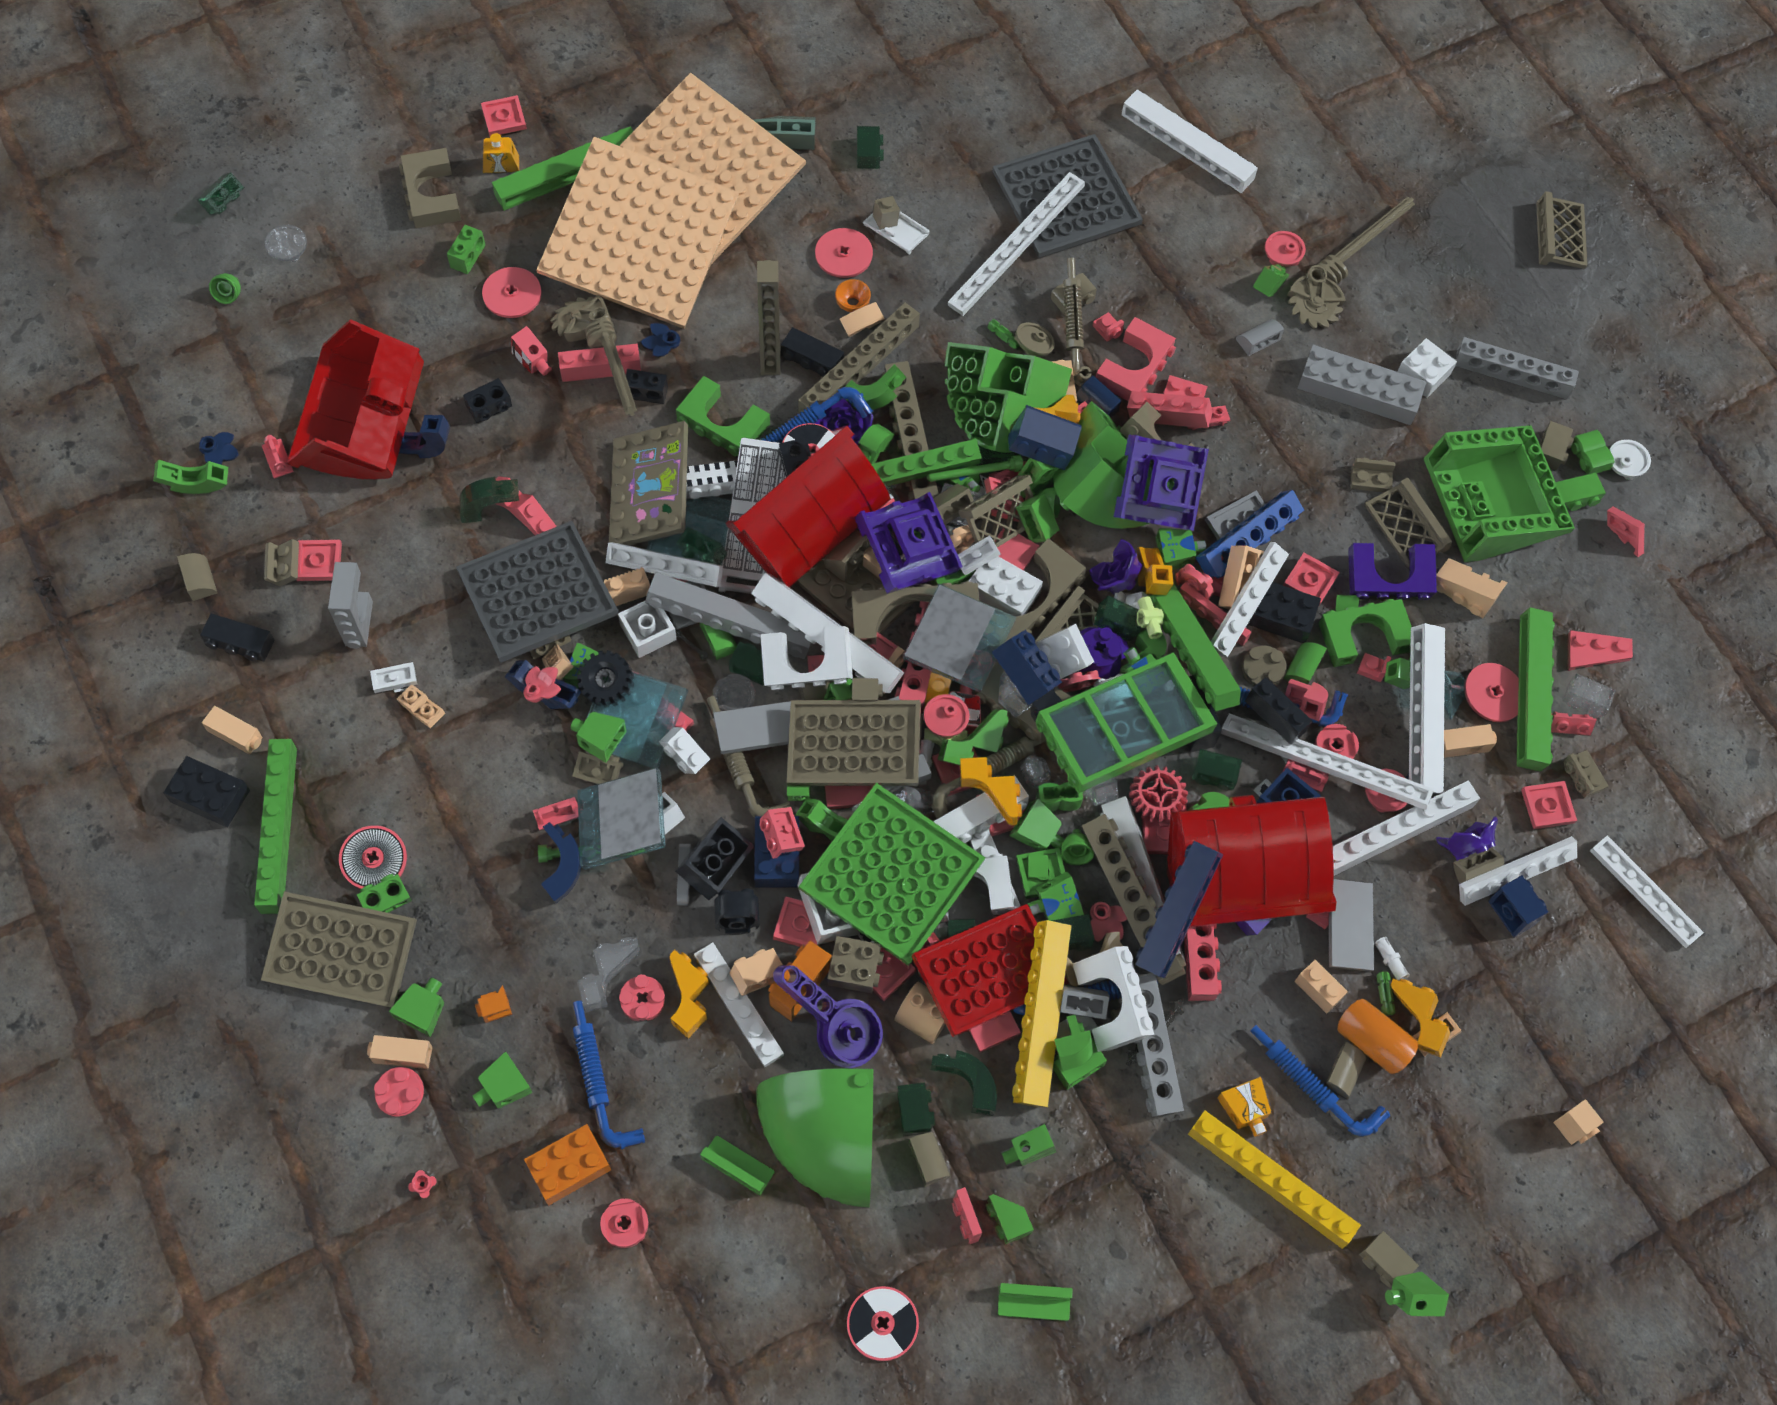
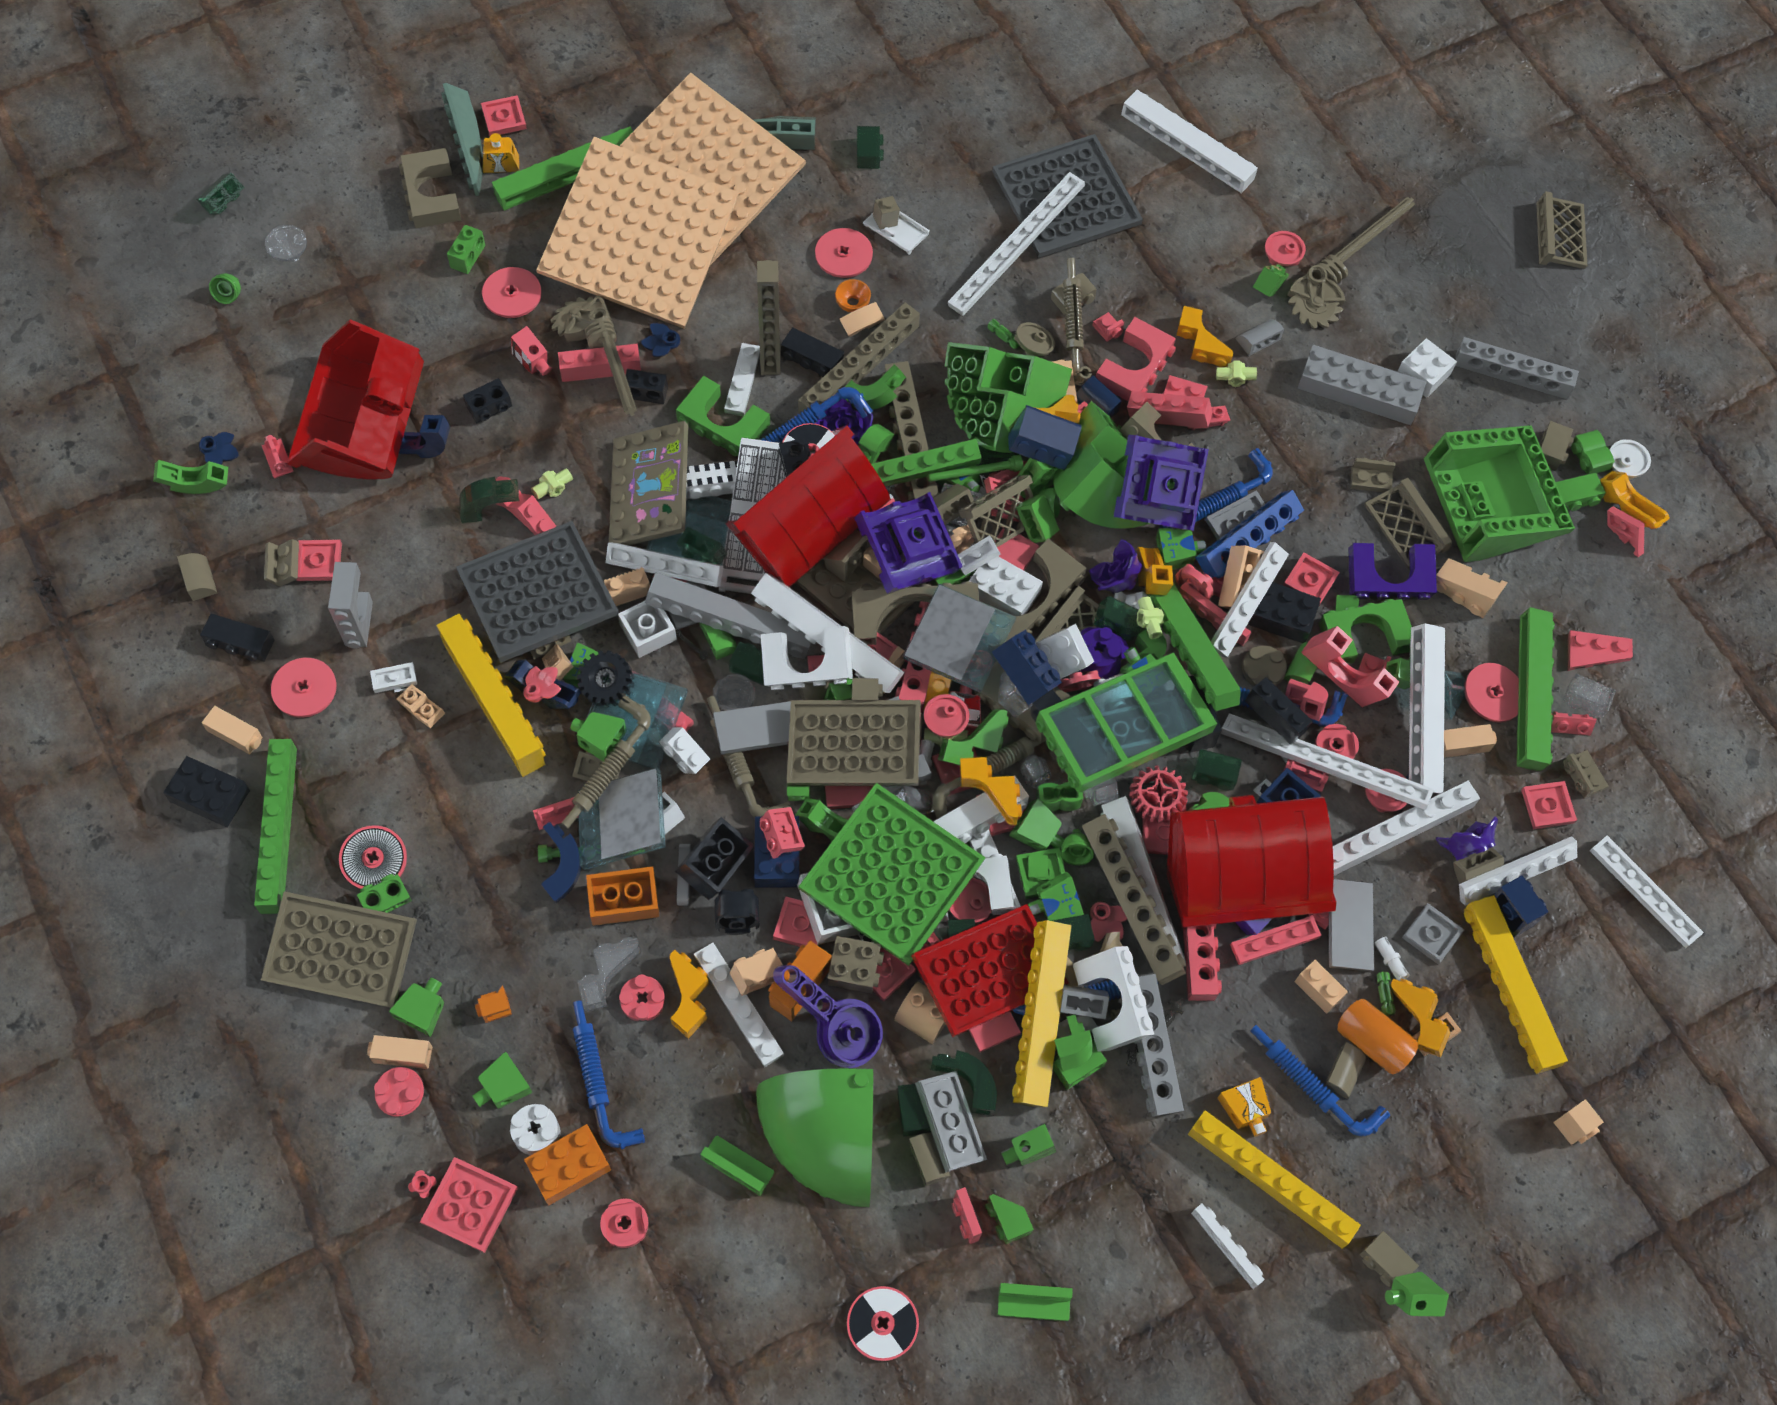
dark blue brick [1136,841,1223,978] -> none
none -> coral piece [271,658,337,718]
none -> coral plate [420,1157,518,1253]
none -> yellow brick [436,614,546,777]
none -> sand green wedge [441,83,483,196]
none -> white brick [510,1104,560,1156]
none -> yellowish green axle [531,468,573,499]
none -> dark tan piece [561,695,651,829]
none -> orange brick [586,866,659,926]
none -> white plate [724,343,760,416]
none -> light grey tile [915,1071,987,1173]
none -> coral piece [949,878,992,924]
none -> blue piece [1160,448,1273,529]
none -> light orange arch [1176,306,1233,367]
none -> white plate [1191,1204,1264,1289]
none -> yellowish green axle [1216,361,1257,387]
none -> coral plate [1230,915,1322,965]
none -> coral arch [1301,626,1399,707]
none -> light grey tile [1402,903,1464,965]
none -> yellow brick [1464,895,1568,1074]
none -> light orange arch [1600,471,1670,529]

